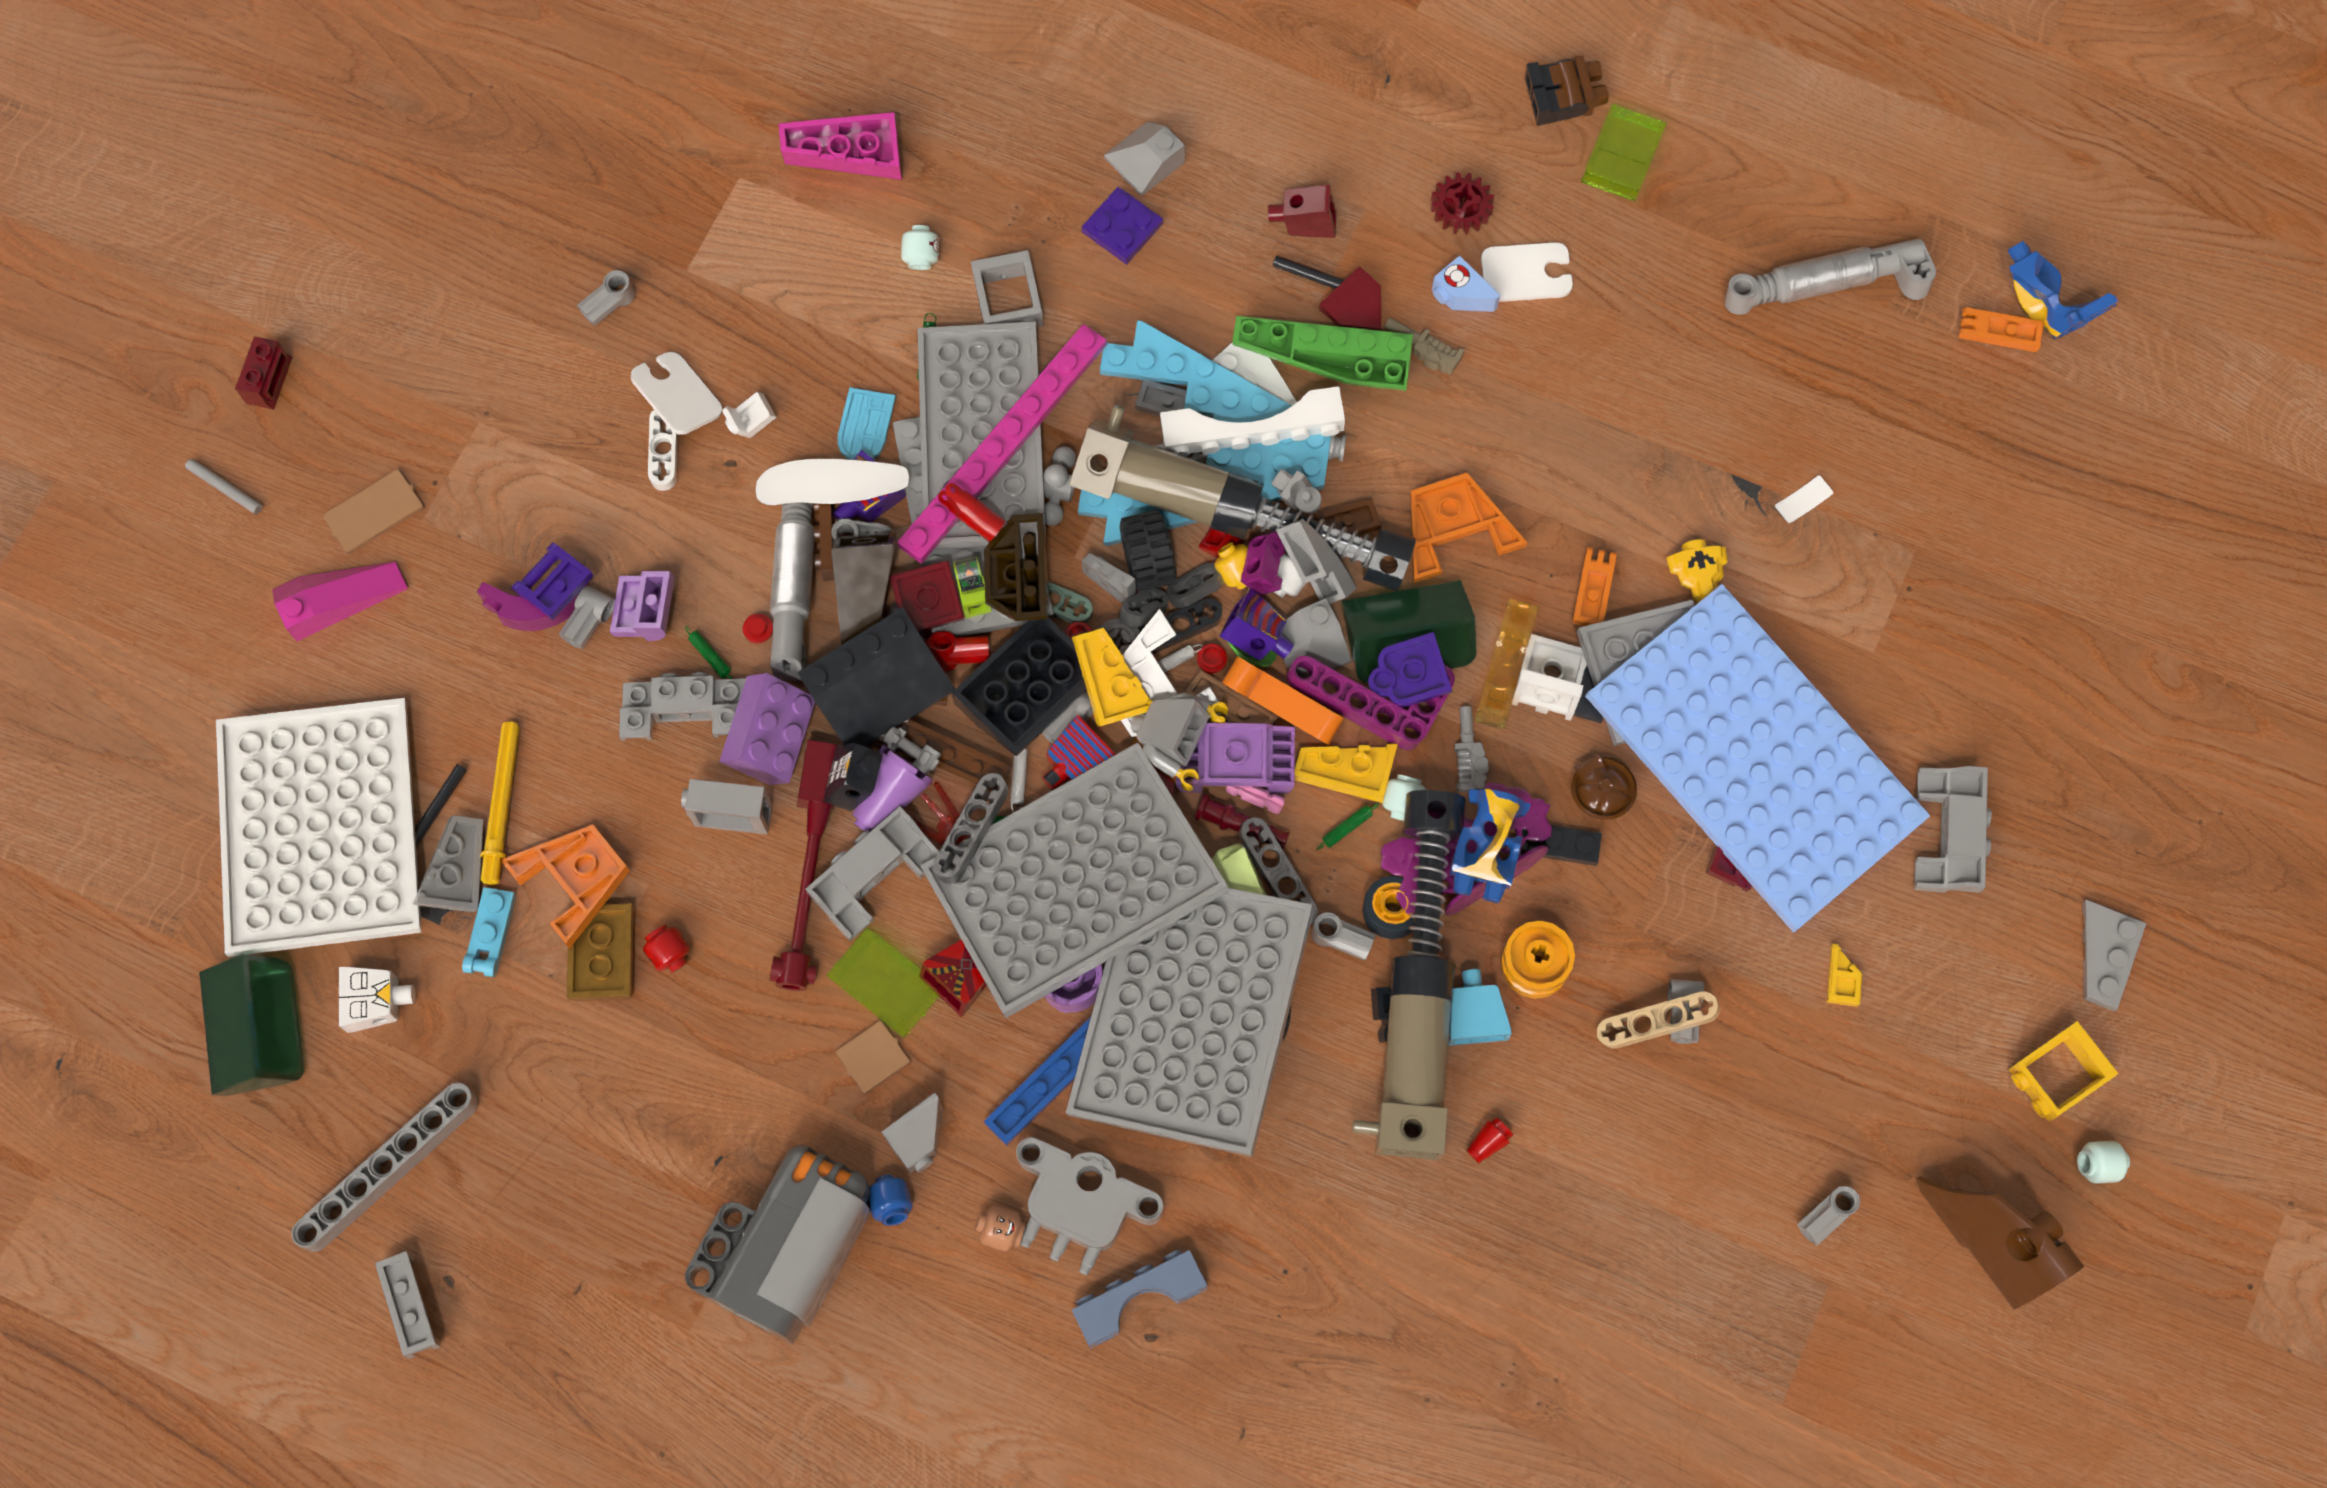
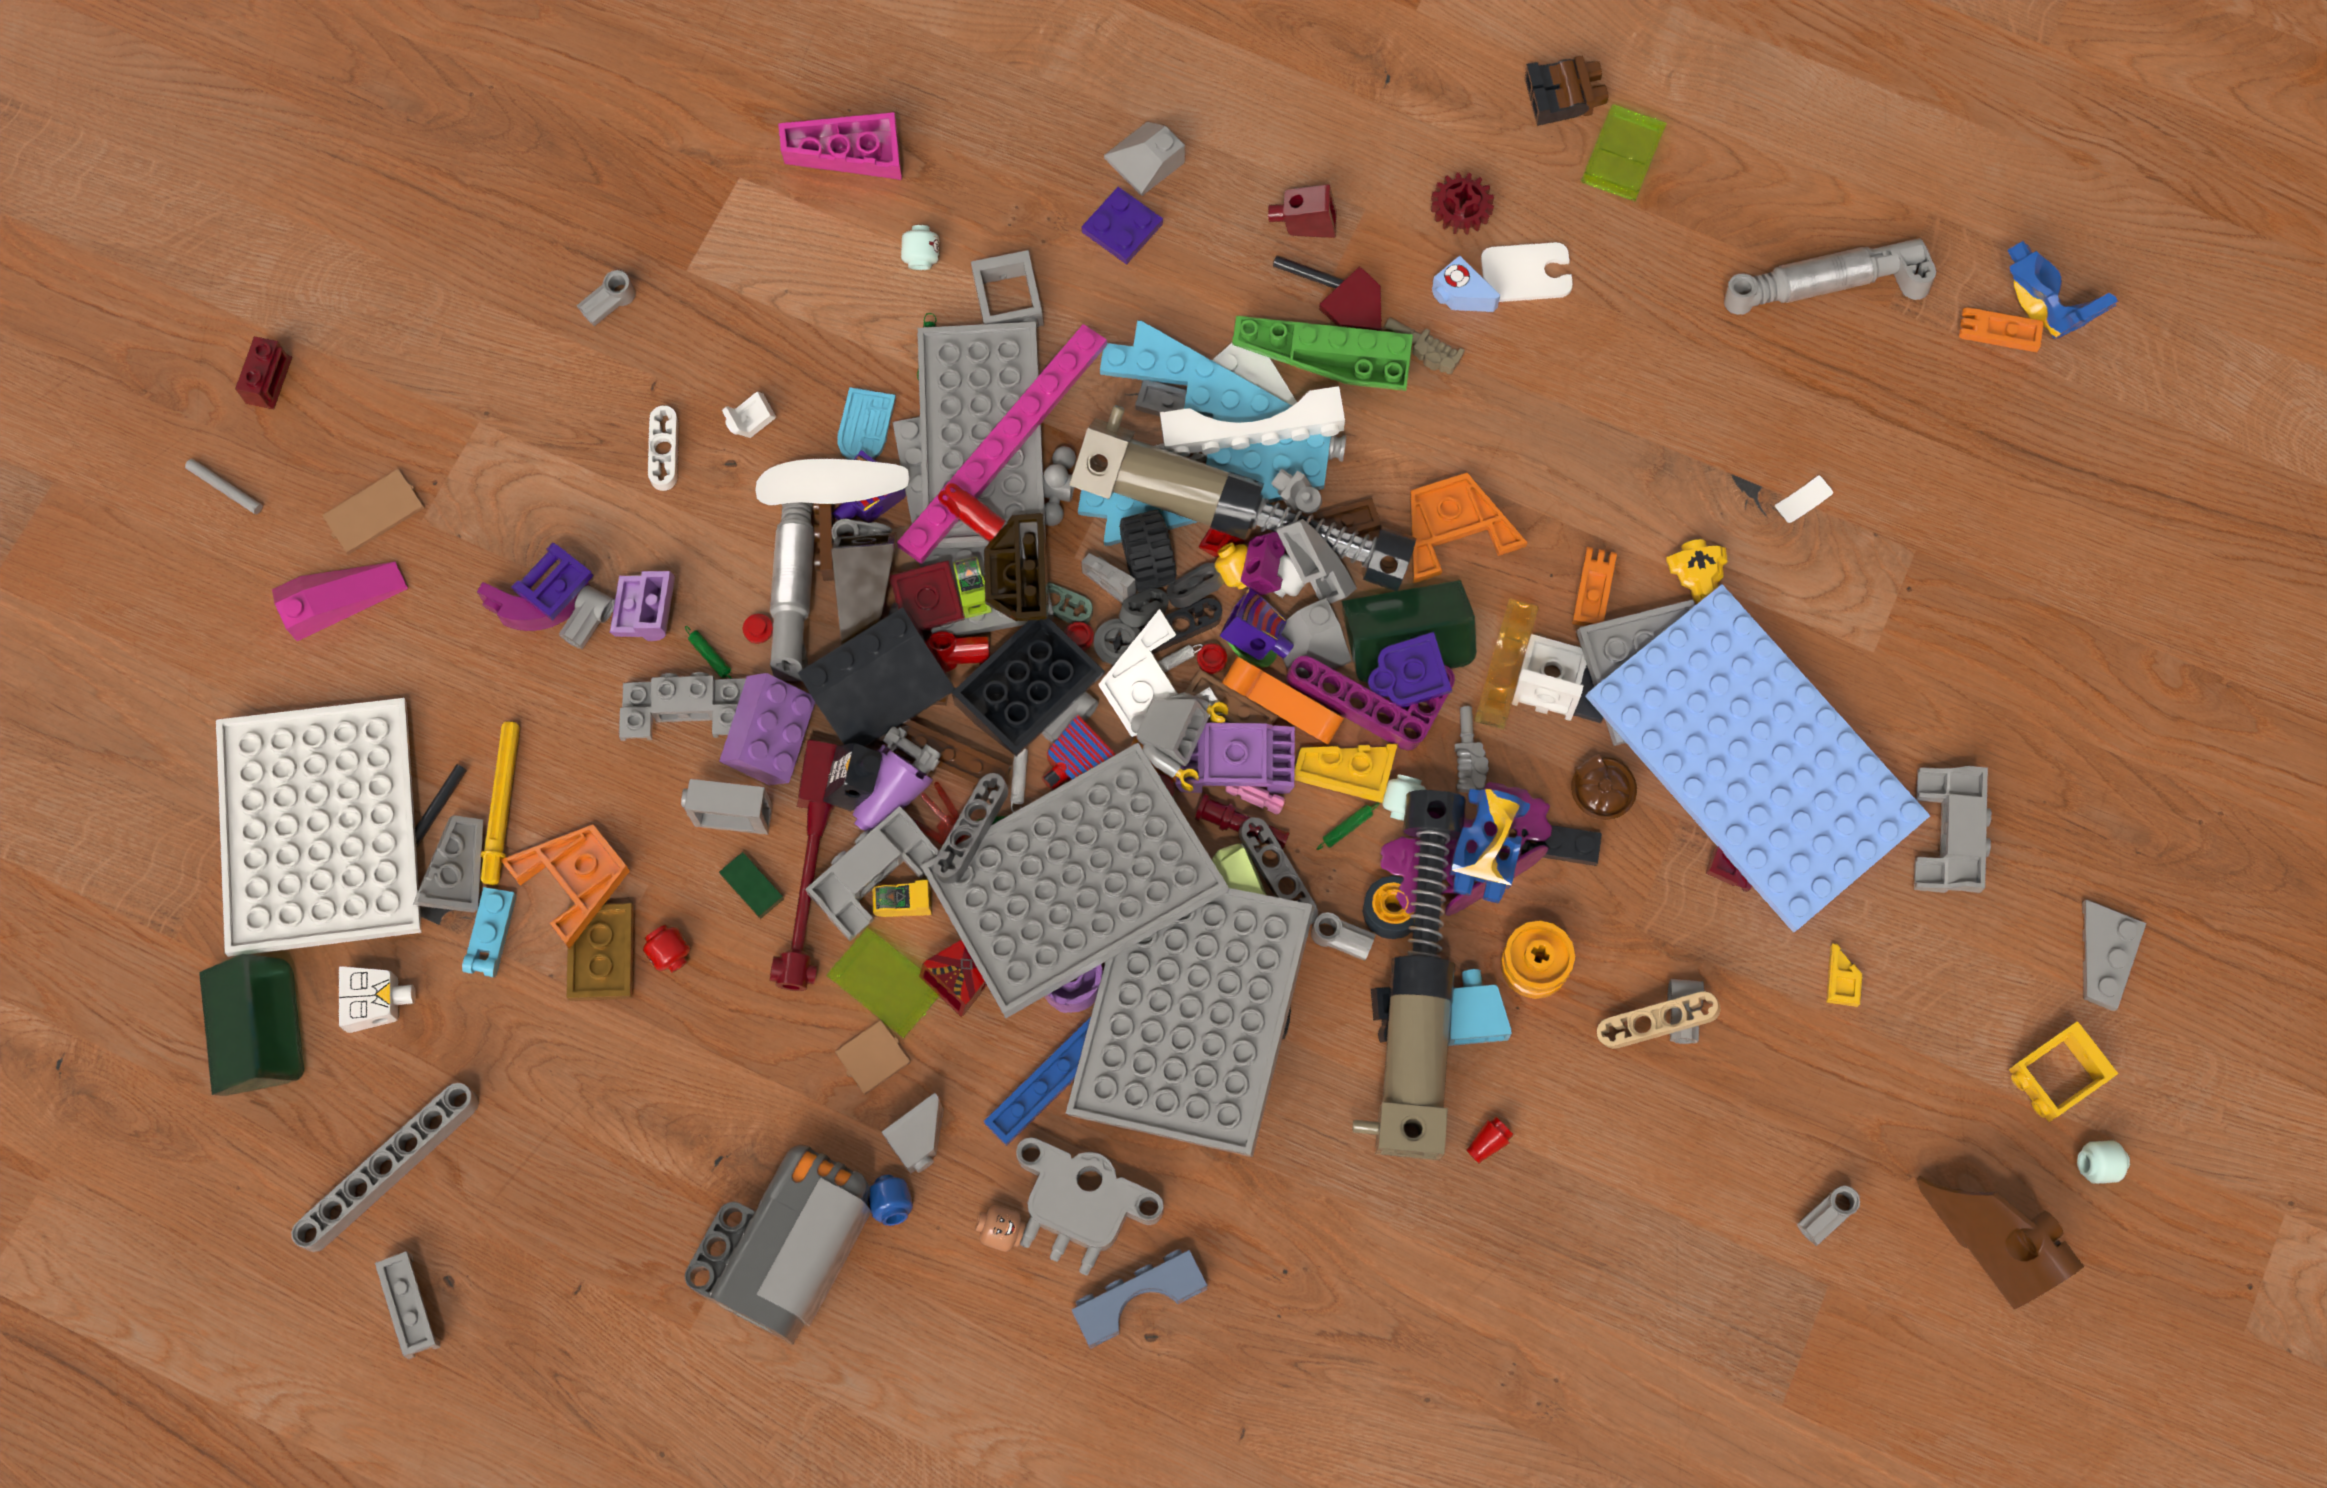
white piece [631,352,722,434] -> none
yellow wing [1072,628,1153,726] -> none
none -> dark green tile [719,852,784,919]
none -> yellow leg [872,880,932,917]

